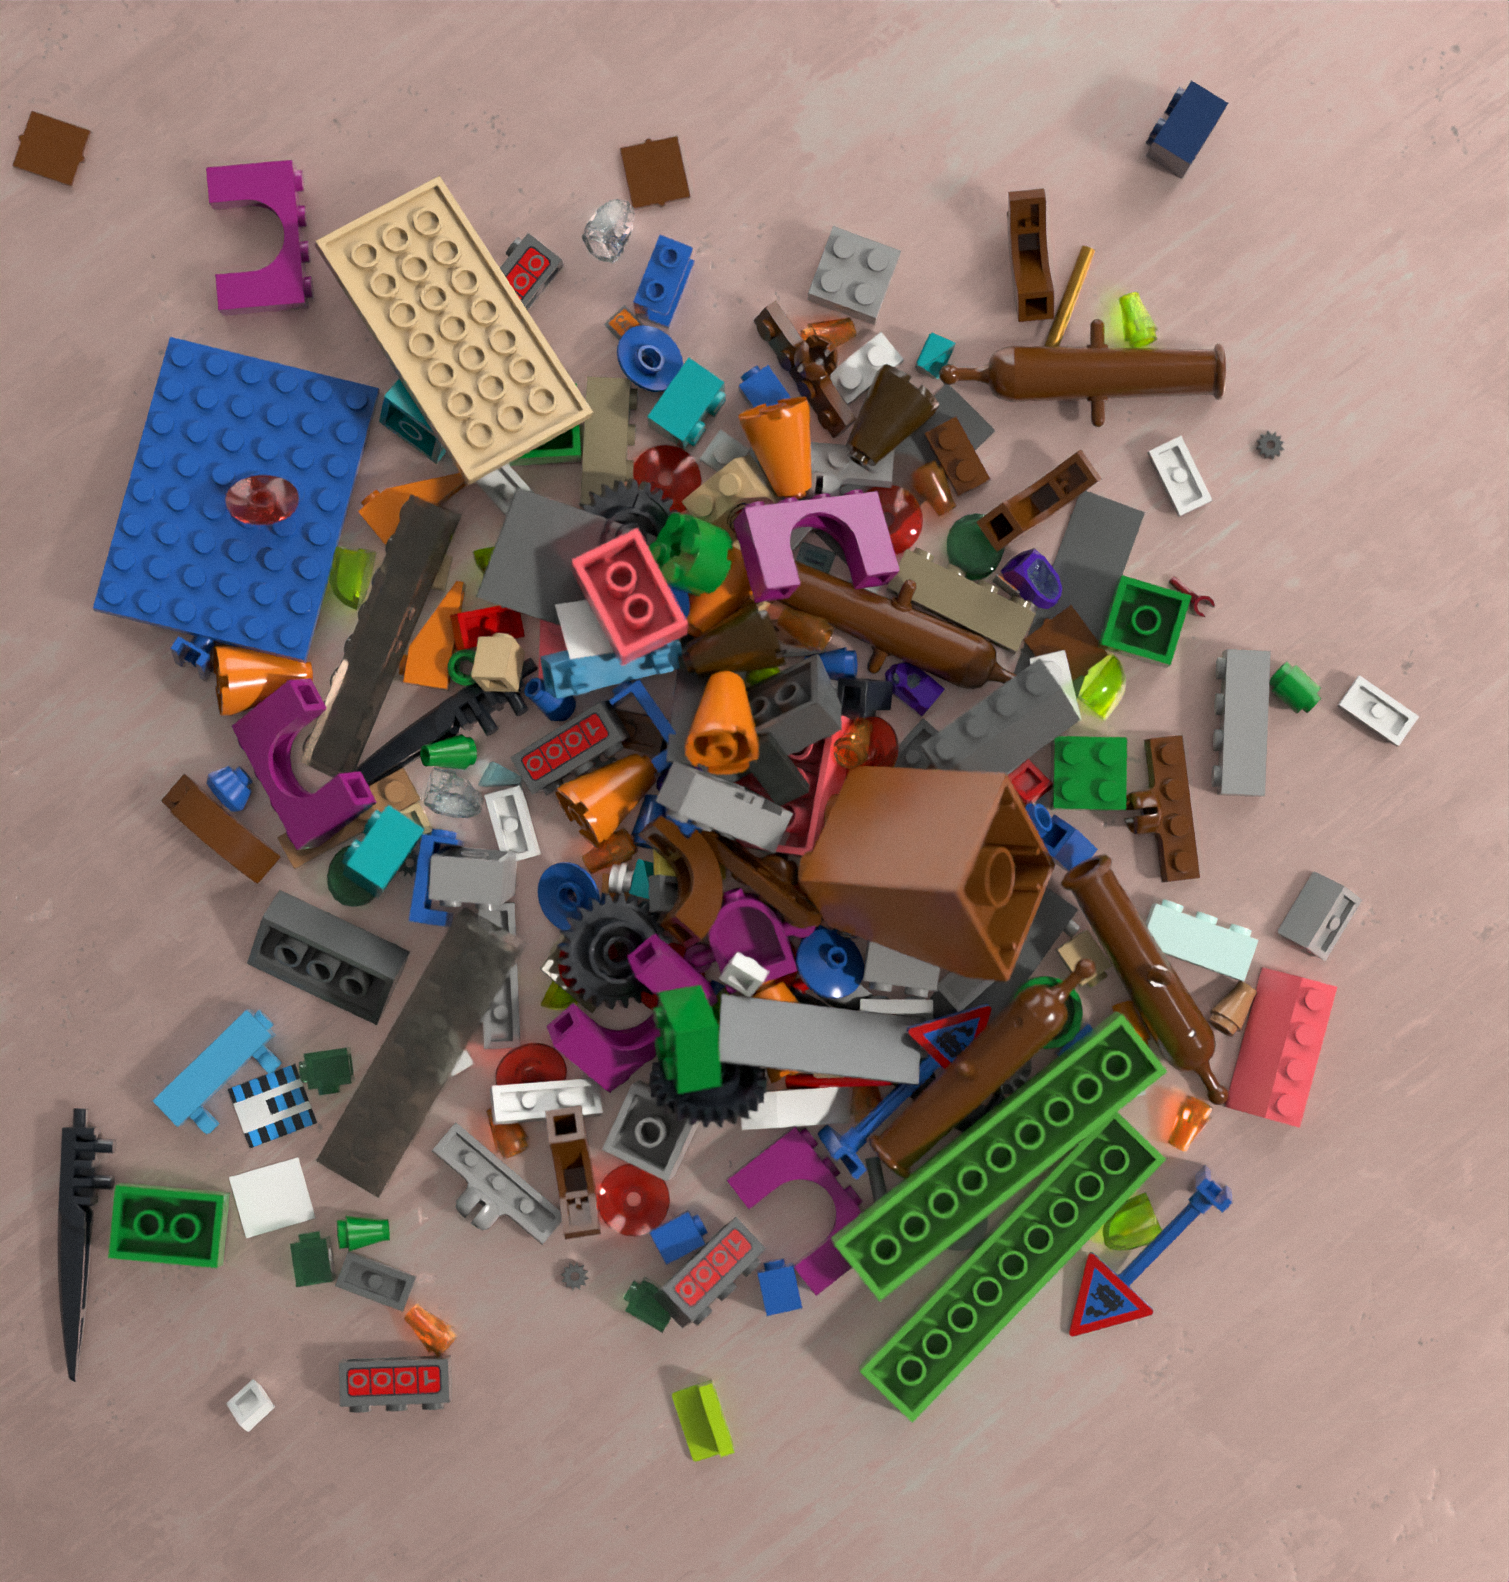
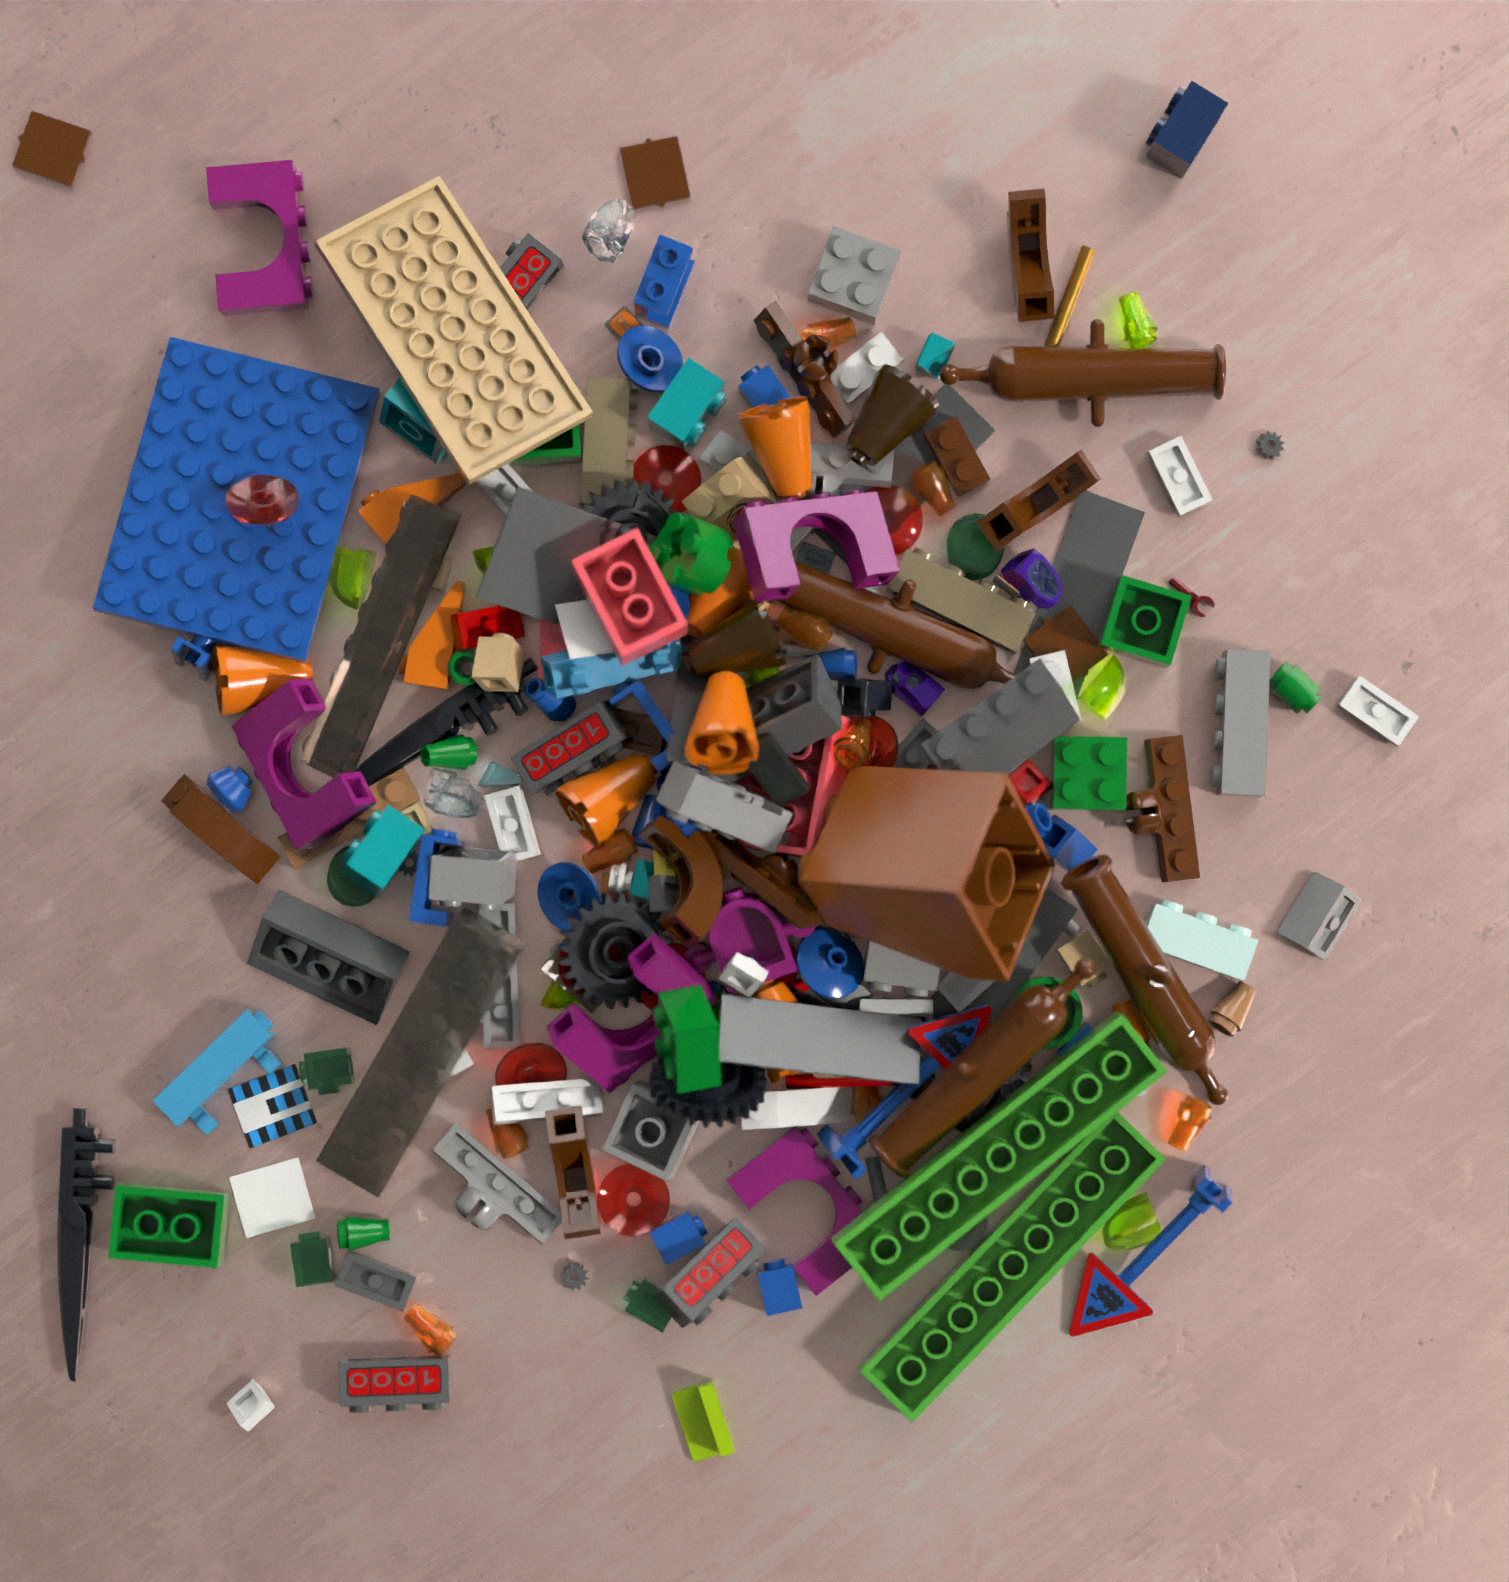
coral slope [1224,967,1337,1128] -> none

